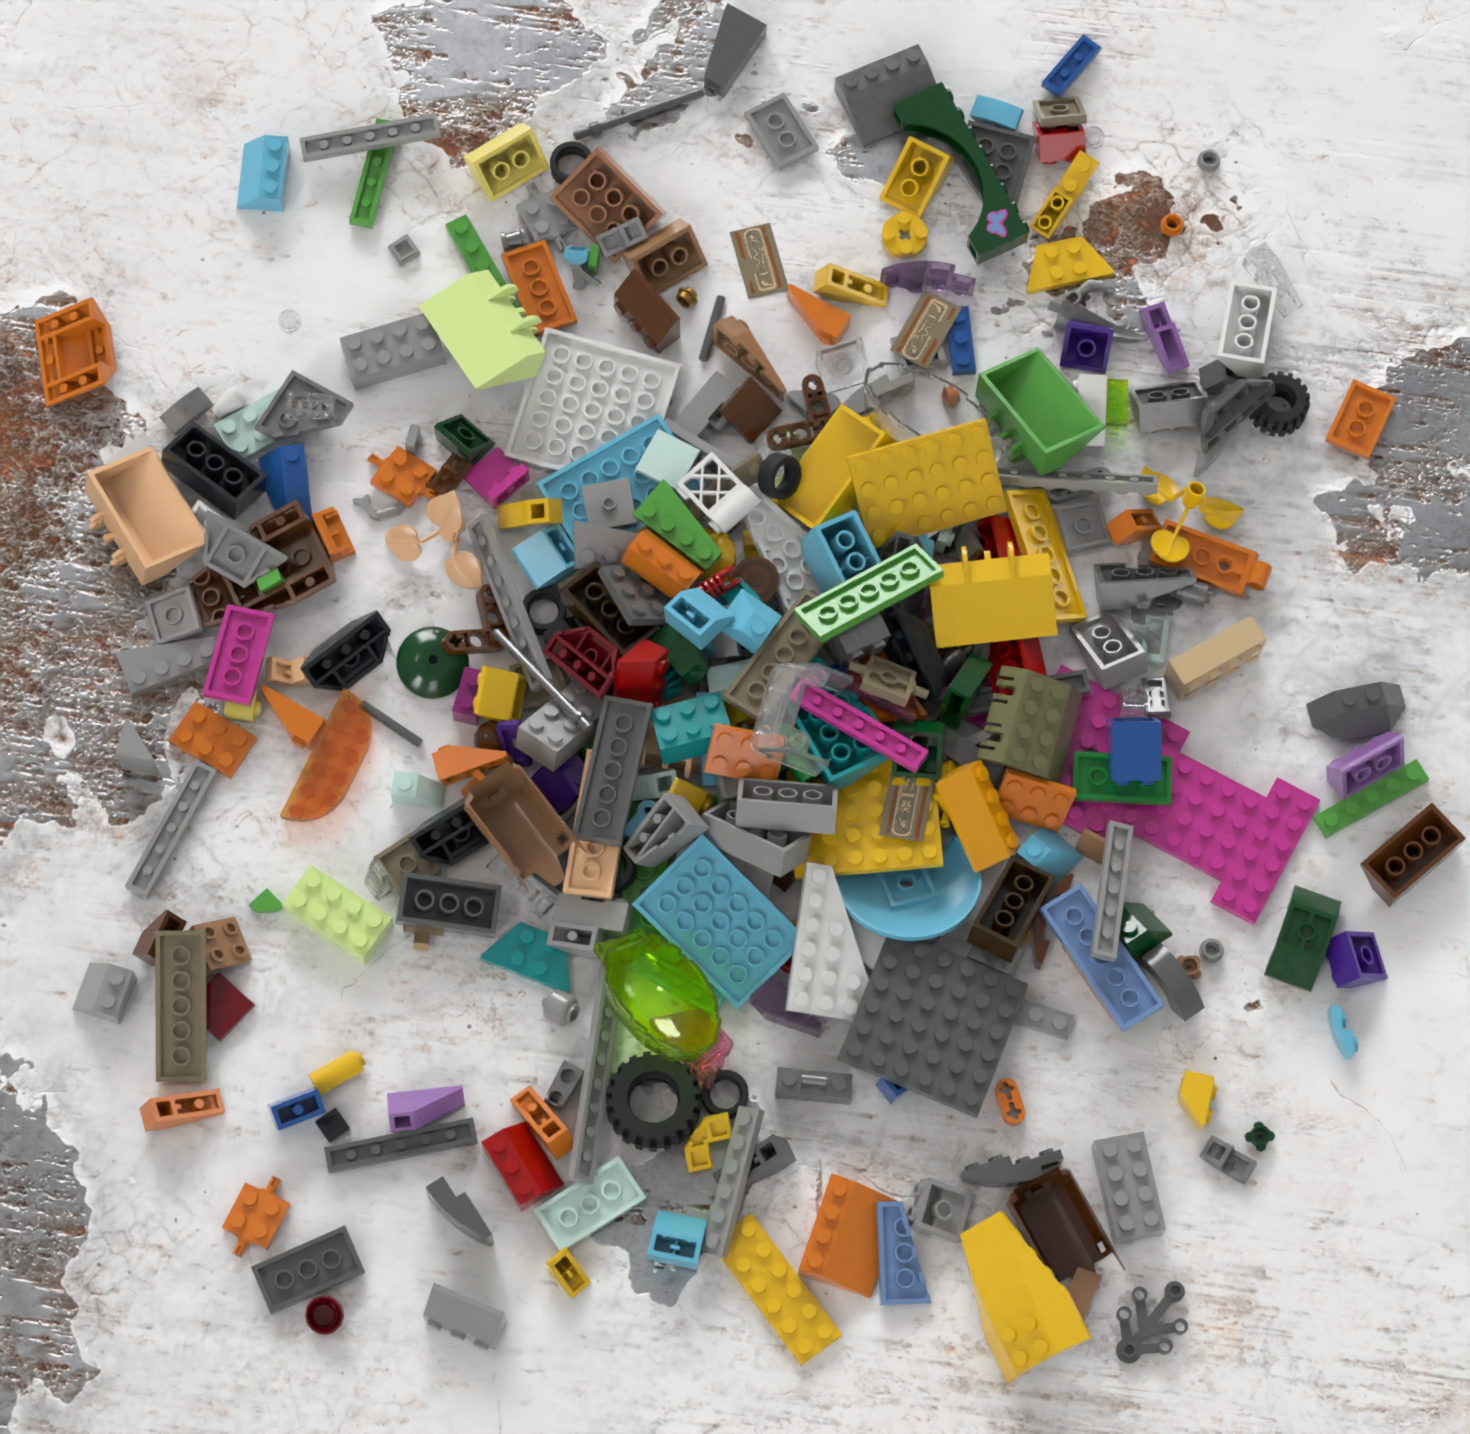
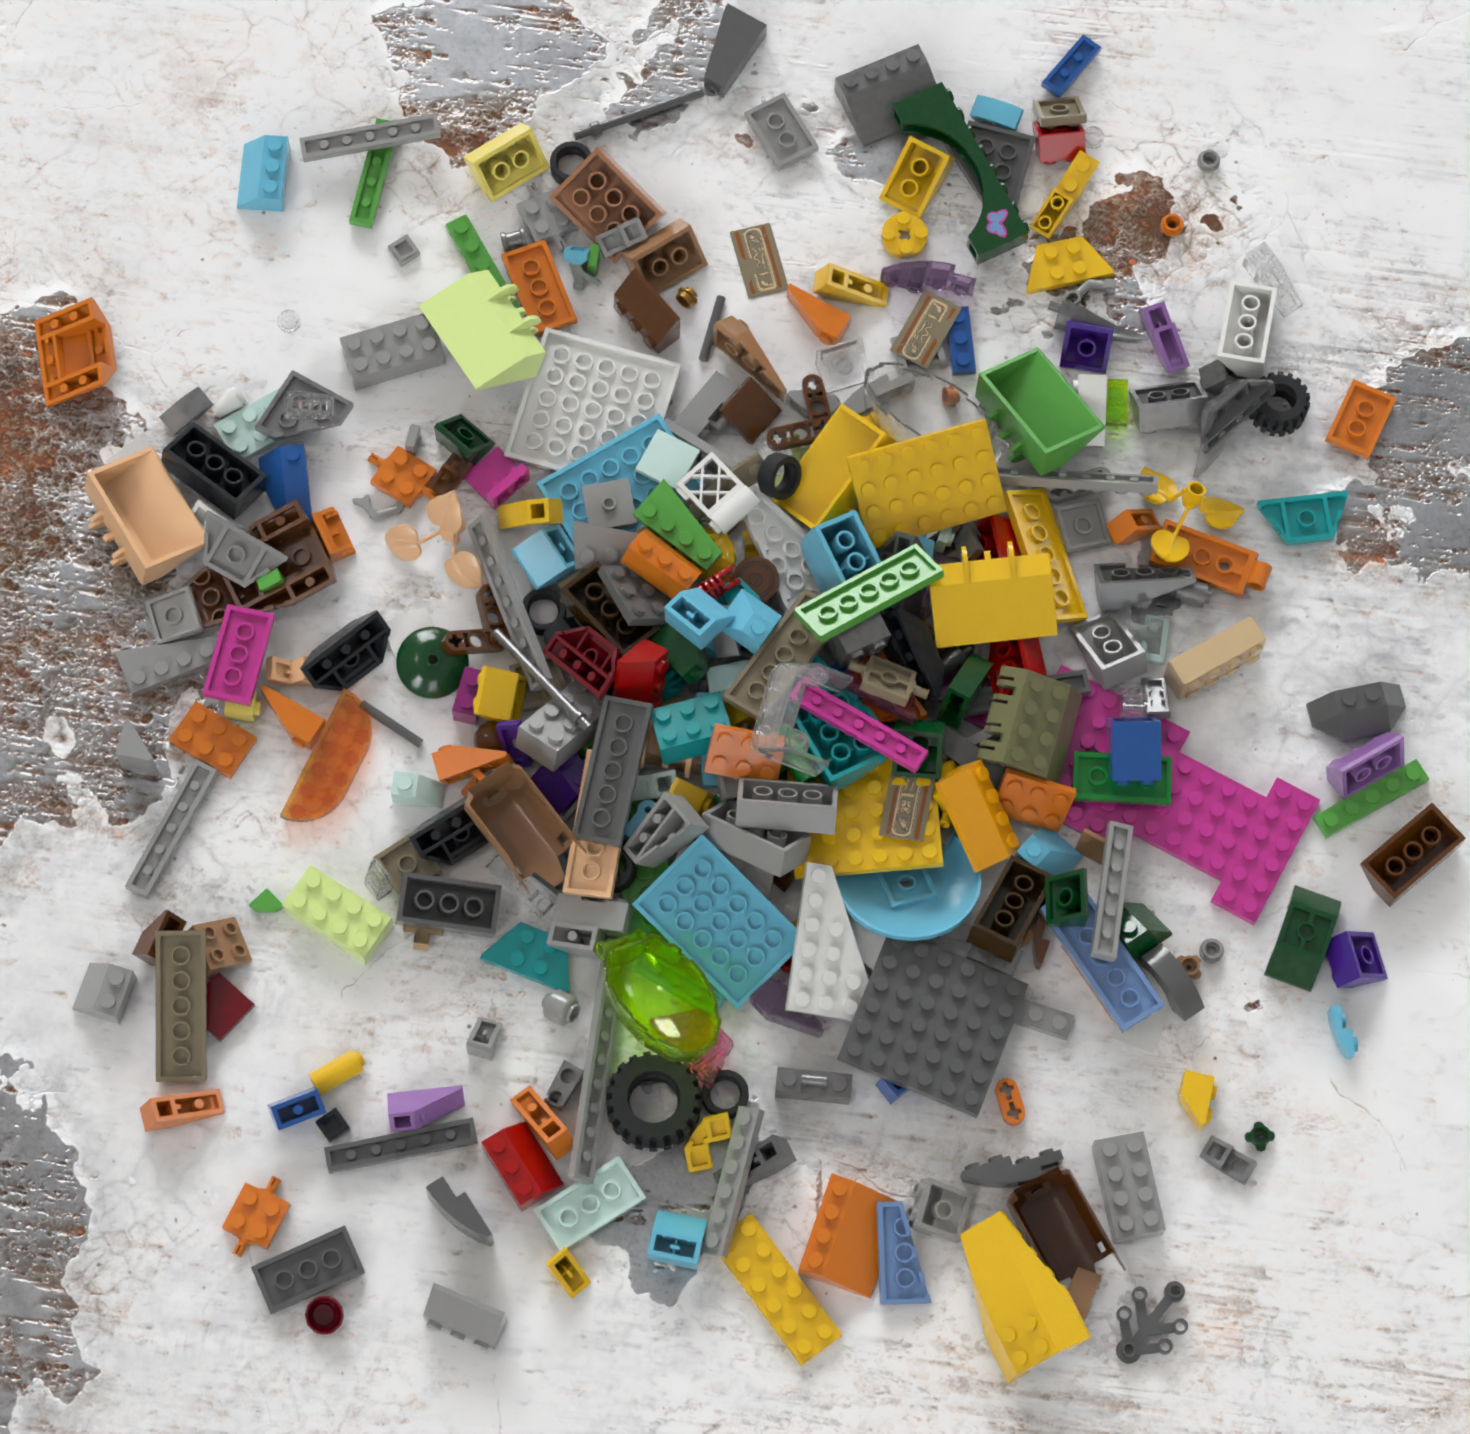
none -> light grey slope [466,1017,503,1061]
none -> dark green slope [1045,868,1088,927]
none -> teal wing [1256,490,1348,546]

